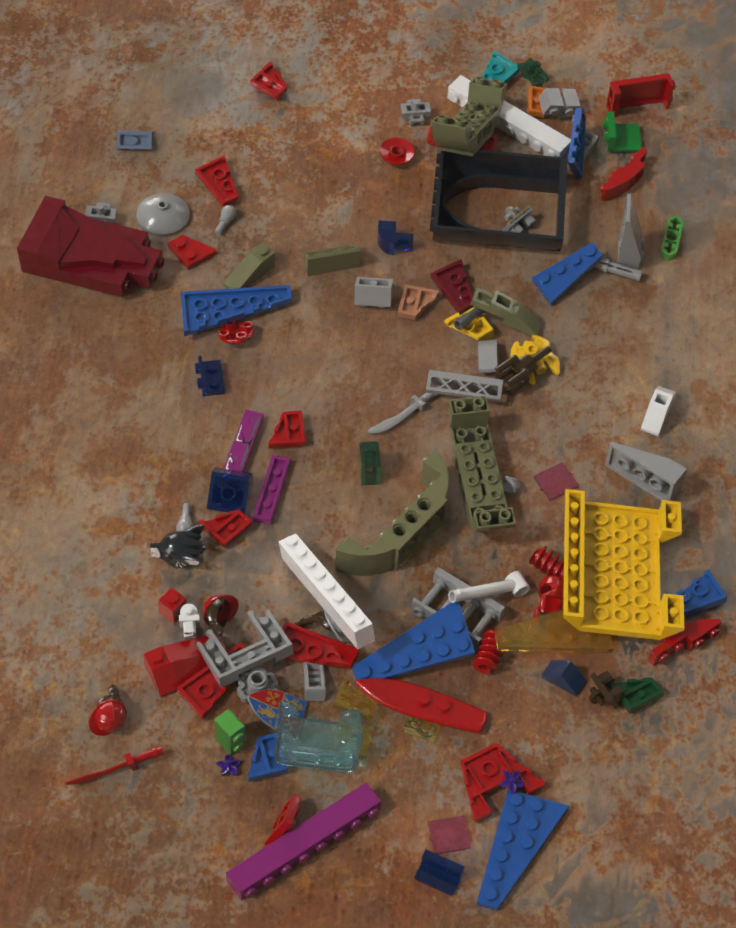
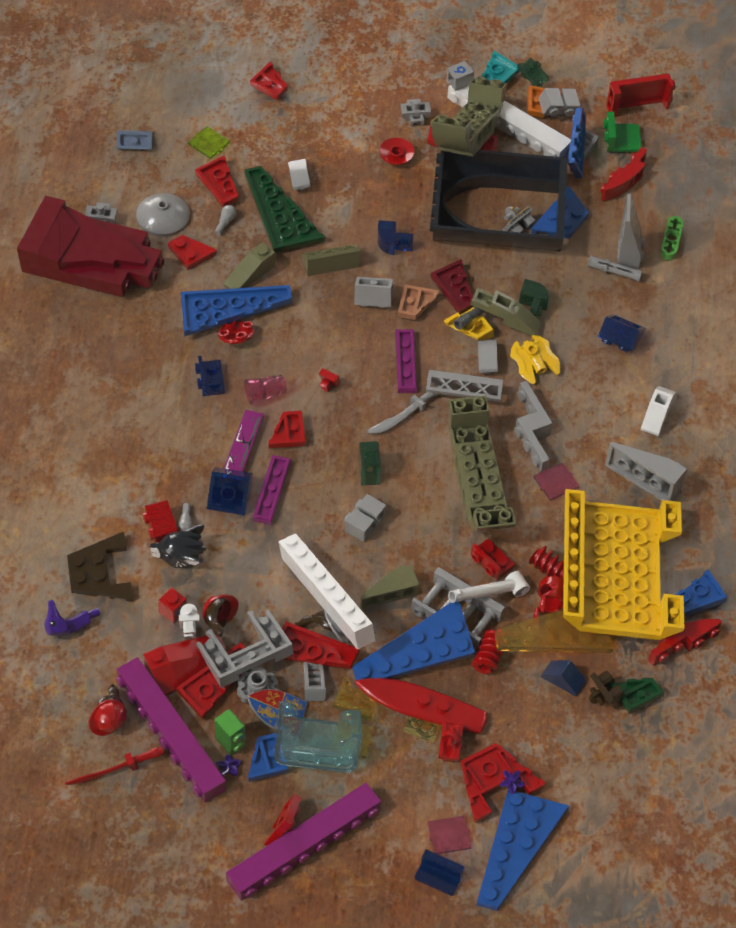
red wing [198,509,253,548] -> none
olive slope [335,449,448,576] -> none
dark brown plant [495,346,552,396] -> none
light grey tile [501,476,520,496] -> none
blue wing [532,242,603,307] -> none
none -> dark purple animal [44,600,100,637]
none -> dark brown wing [67,532,133,602]
none -> magenta brick [116,657,226,802]
none -> red brick [142,500,178,543]
none -> clear neon green piece [188,126,230,159]
none -> dark green wing [244,166,325,253]
none -> clear pink plant [244,375,287,405]
none -> light grey slope [288,159,311,190]
none -> red tile [319,368,341,392]
none -> light grey piece [344,494,386,542]
none -> olive slope [360,565,419,609]
none -> magenta tile [395,329,417,393]
none -> red hips [438,723,463,762]
none -> light grey brick [446,61,474,91]
none -> red bracket [471,538,515,581]
none -> light grey bracket [514,381,552,472]
none -> clear green brick [519,279,549,317]
none -> blue wing [531,187,589,239]
none -> clear blue slope [598,314,646,352]

